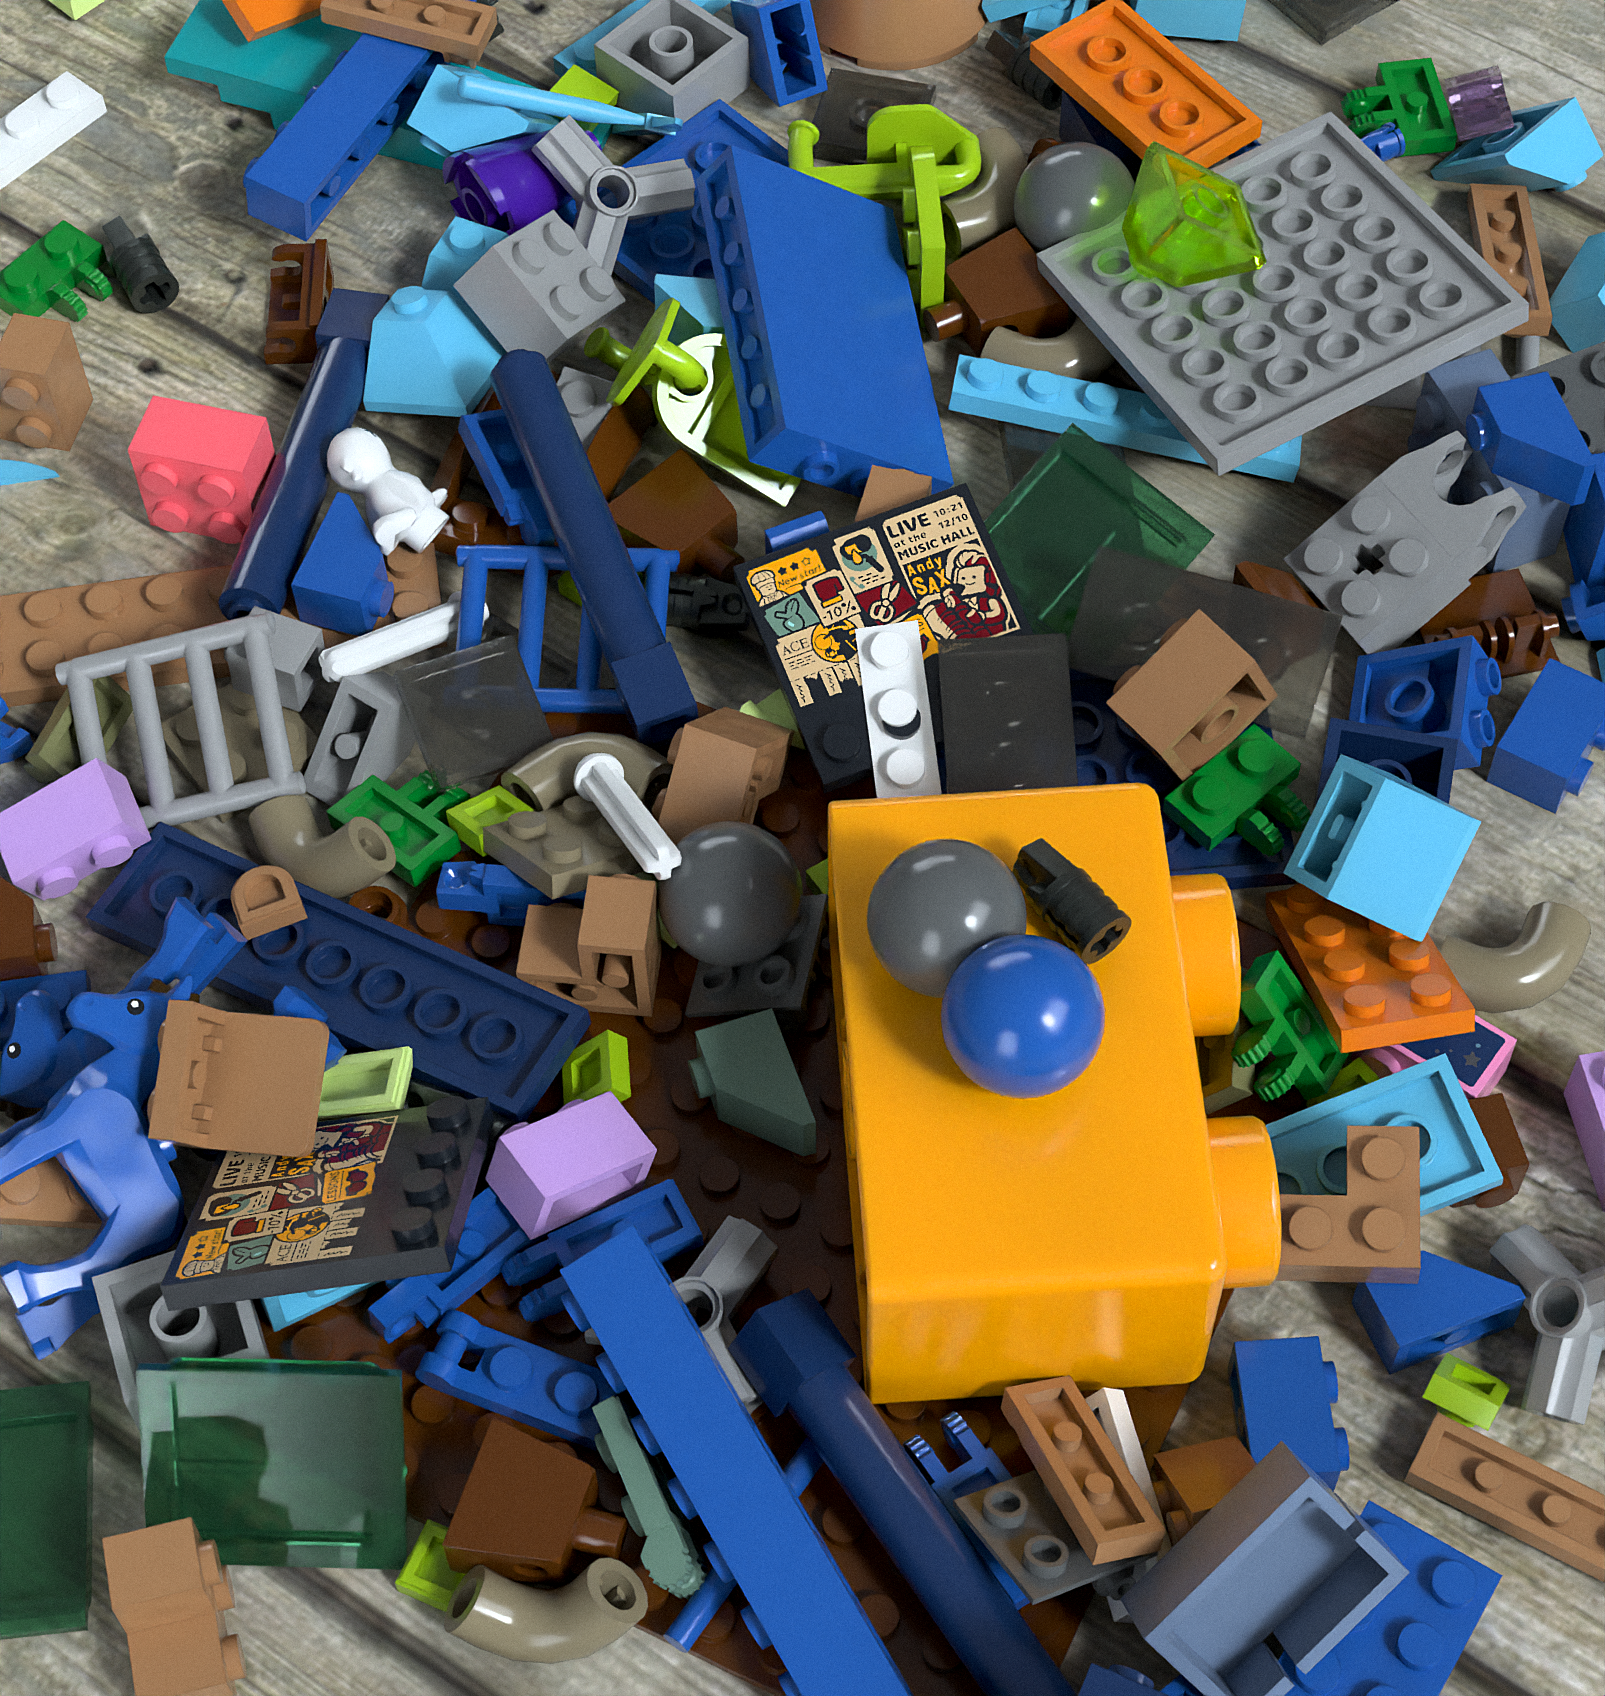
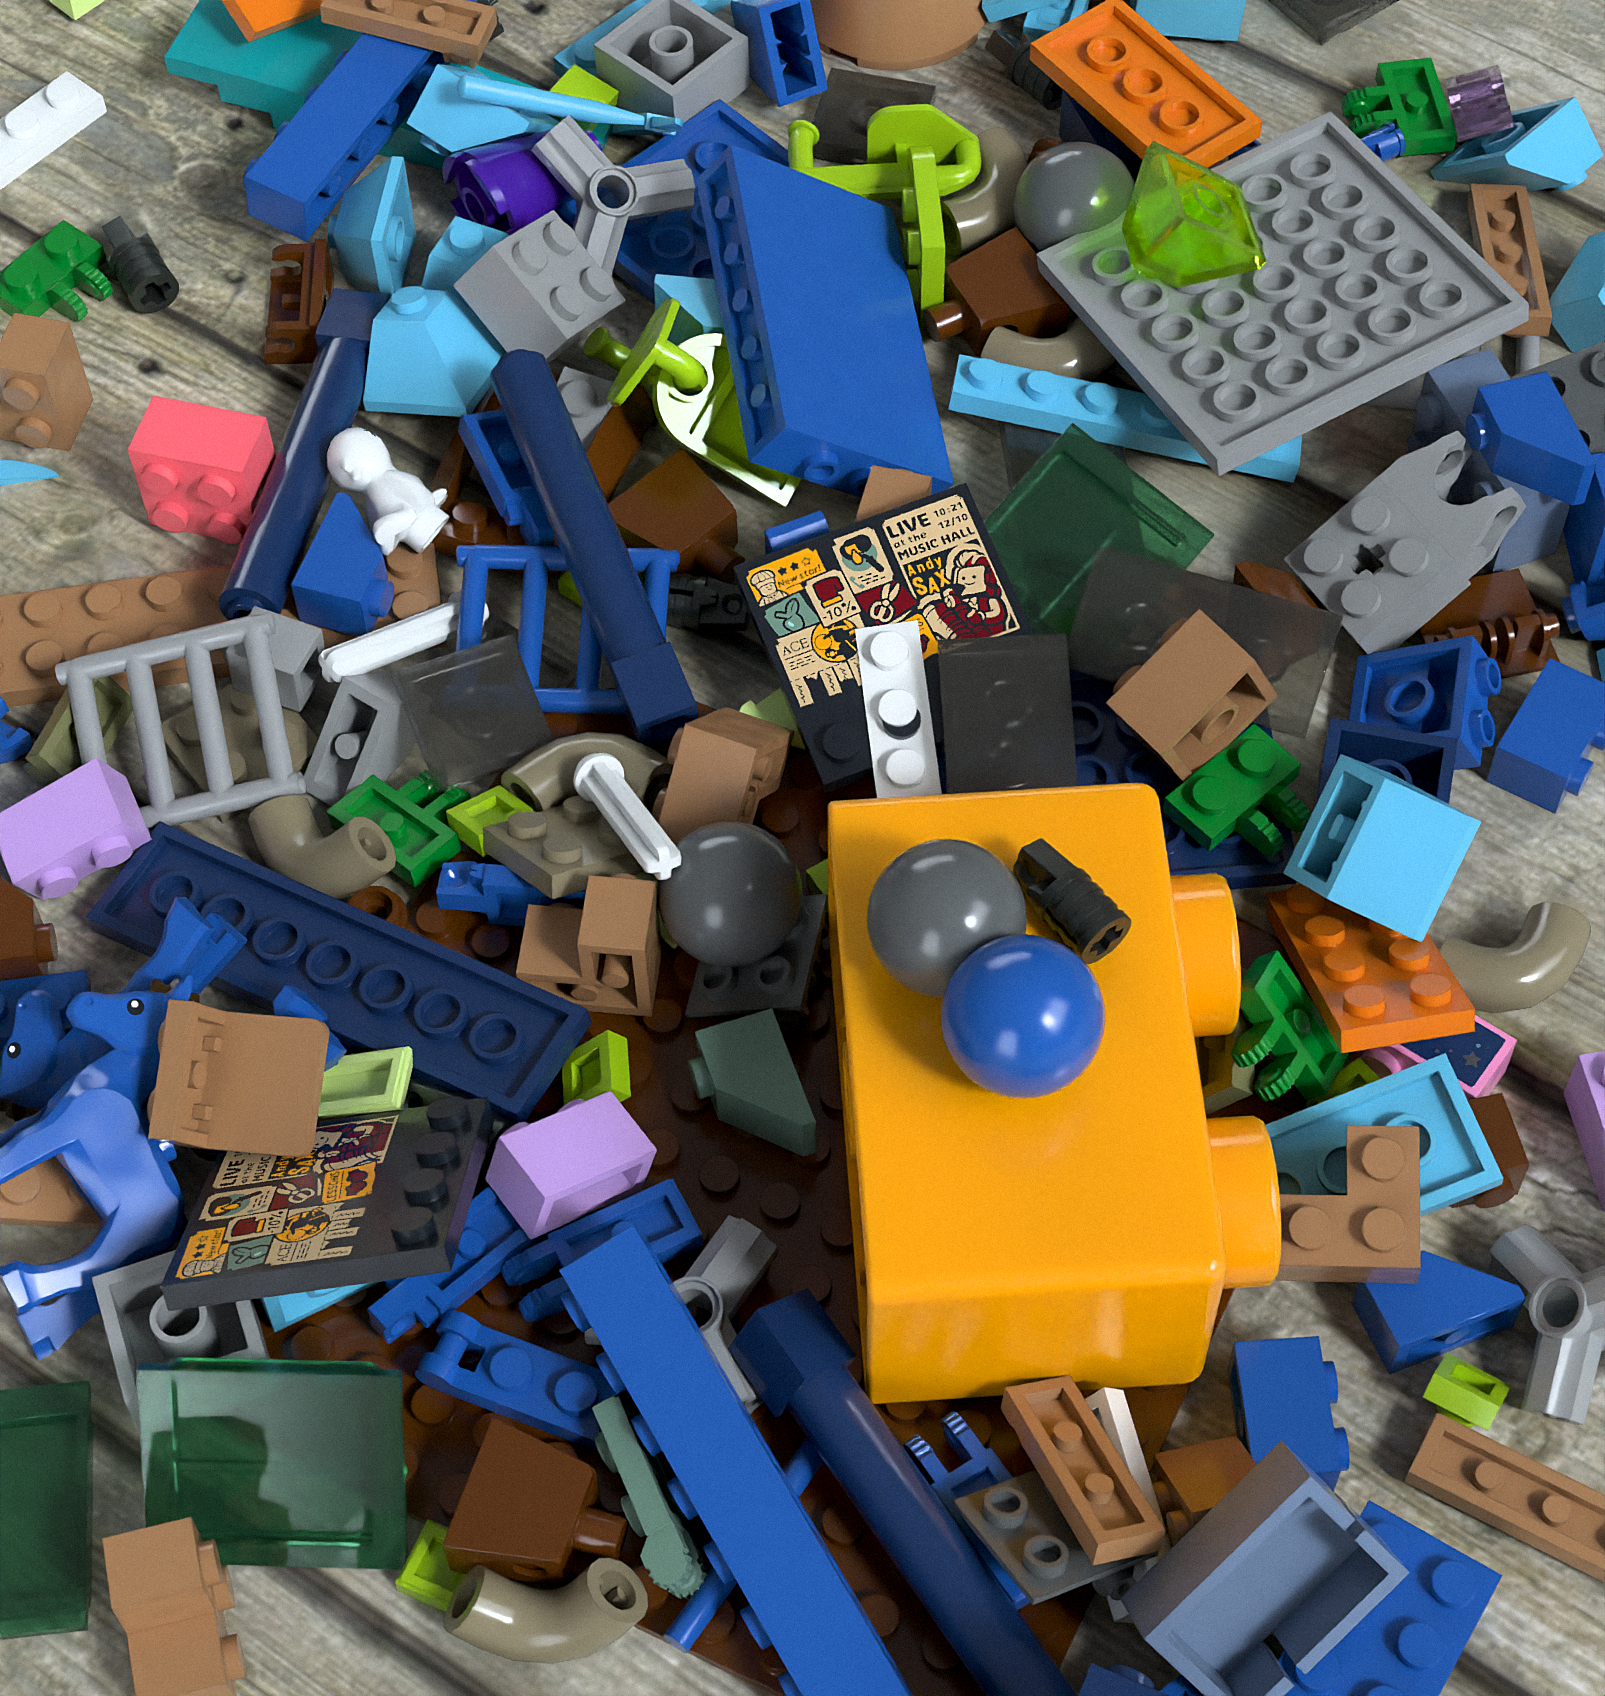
medium nougat tile [231,865,308,940] -> none
none -> medium azure slope [328,156,417,298]

